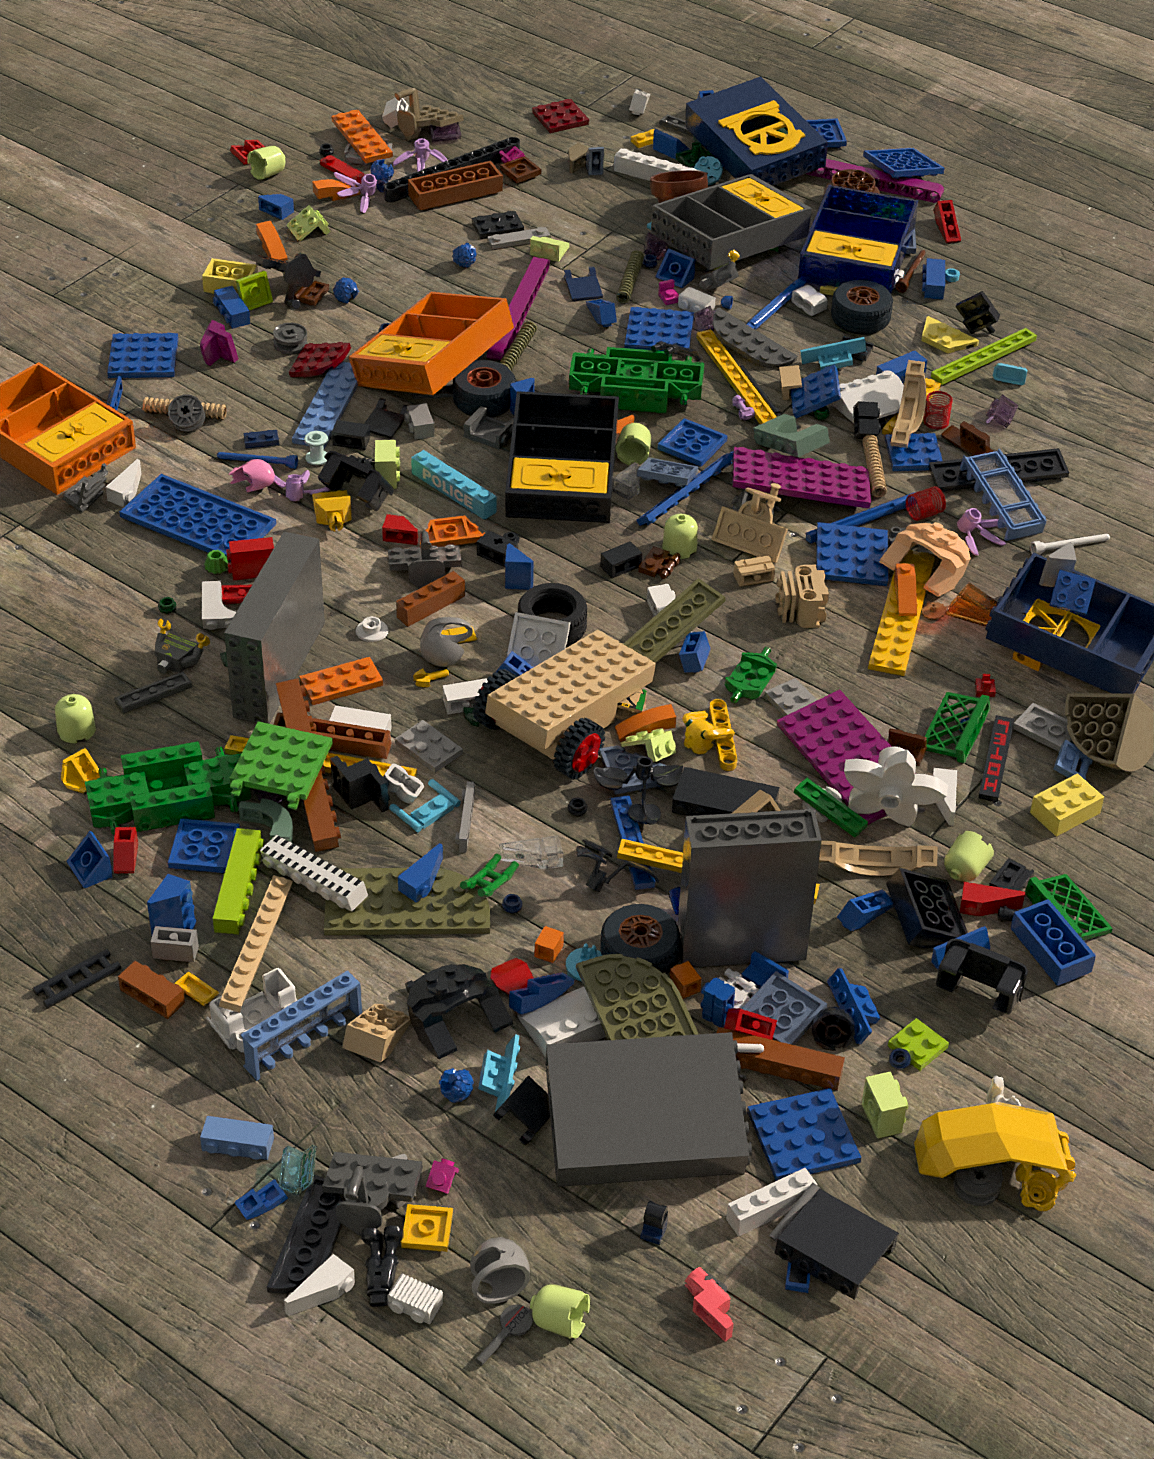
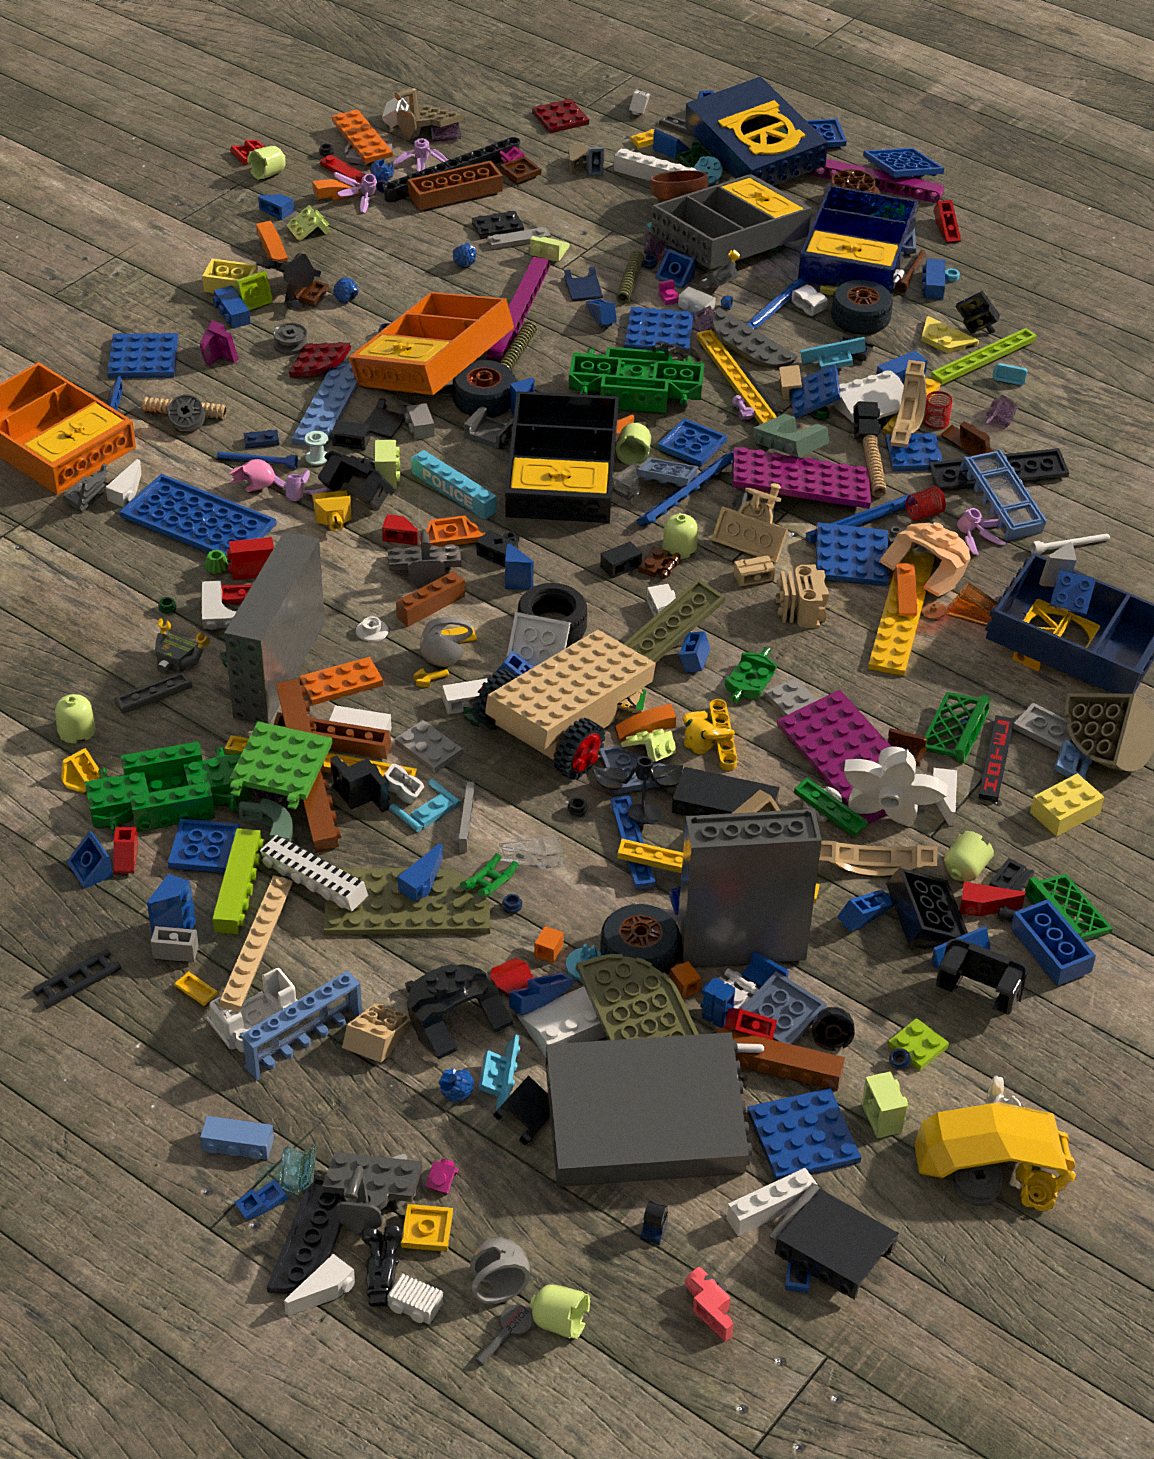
dark orange brick [118,961,185,1019] -> none
black plant [576,839,659,892] -> none
blue bracket [827,968,881,1045] -> none
red tile [975,674,996,697] -> none

